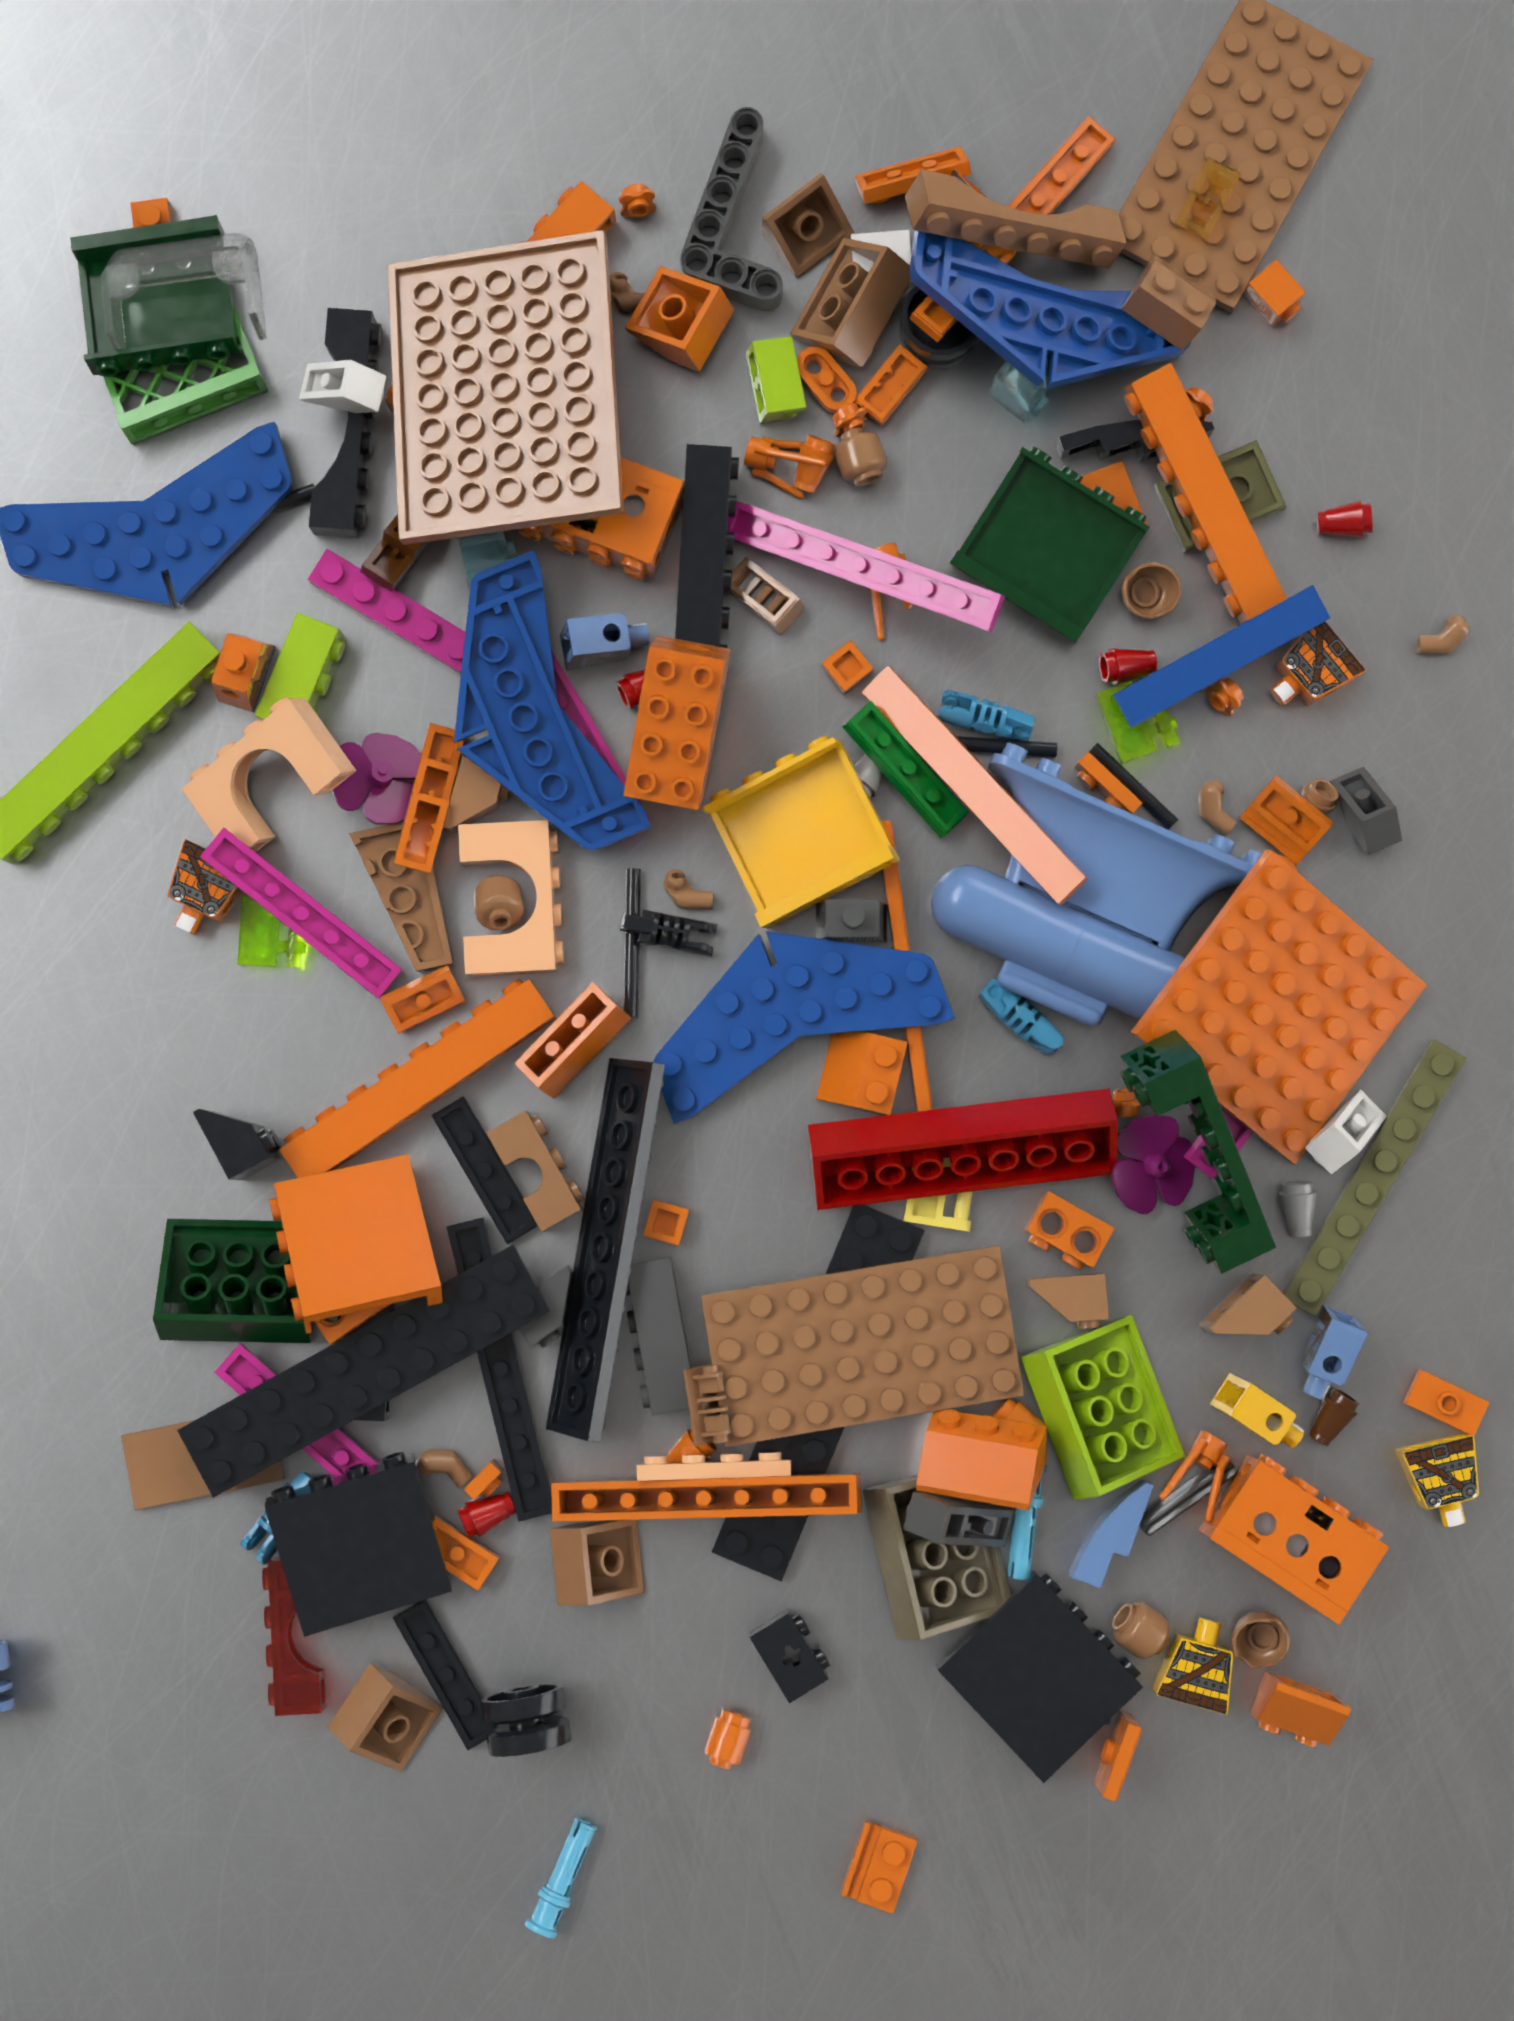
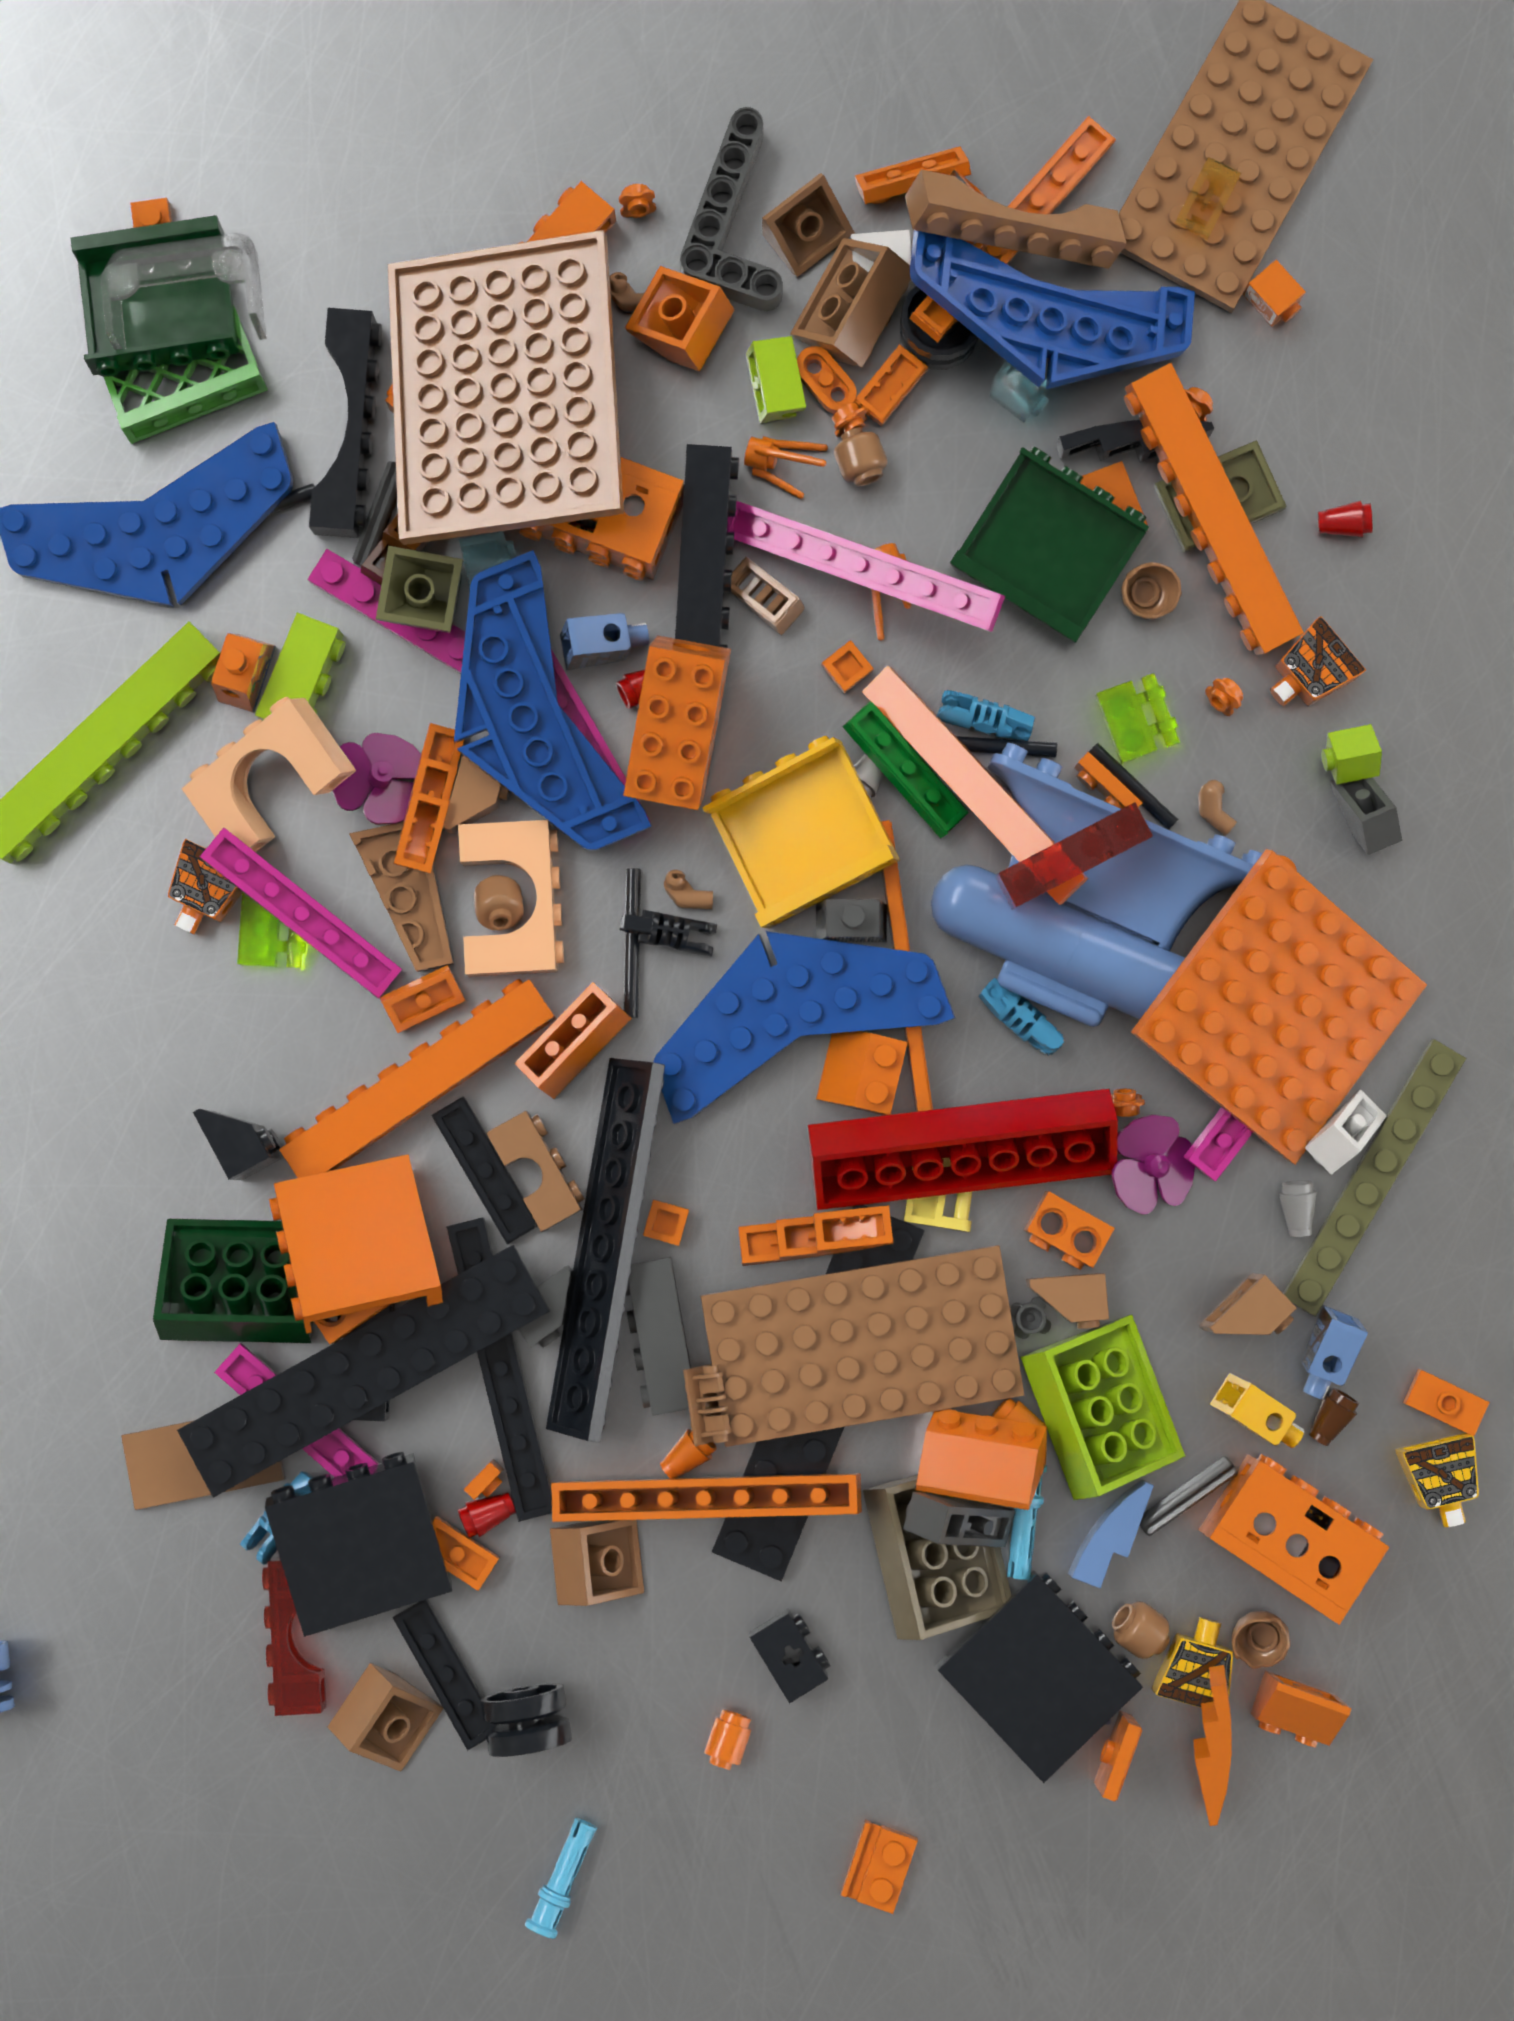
white slope [299,360,387,413] -> none
medium nougat arm [416,1449,474,1488] -> none
light nougat plate [636,1452,791,1481] -> none
orange cone [794,434,835,493] -> none
red cone [1099,648,1157,685] -> none
blue tile [1112,585,1330,728] -> none
dark green plate [1120,1029,1277,1274] -> none
medium nougat slope [1121,253,1216,351] -> none
orange plant [1159,1431,1231,1522] -> none
orange plate [1239,775,1334,865] -> none
medium nougat plate [1302,779,1339,814] -> none
medium nougat arm [1416,615,1469,654] -> none
none -> dark grey axle [352,461,397,566]
none -> olive slope [376,546,463,633]
none -> orange slope [738,1205,893,1266]
none -> clear red arch [995,802,1153,910]
none -> dark grey plate [1010,1297,1051,1339]
none -> orange slope [1193,1665,1232,1826]
none -> lime brick [1321,724,1382,785]

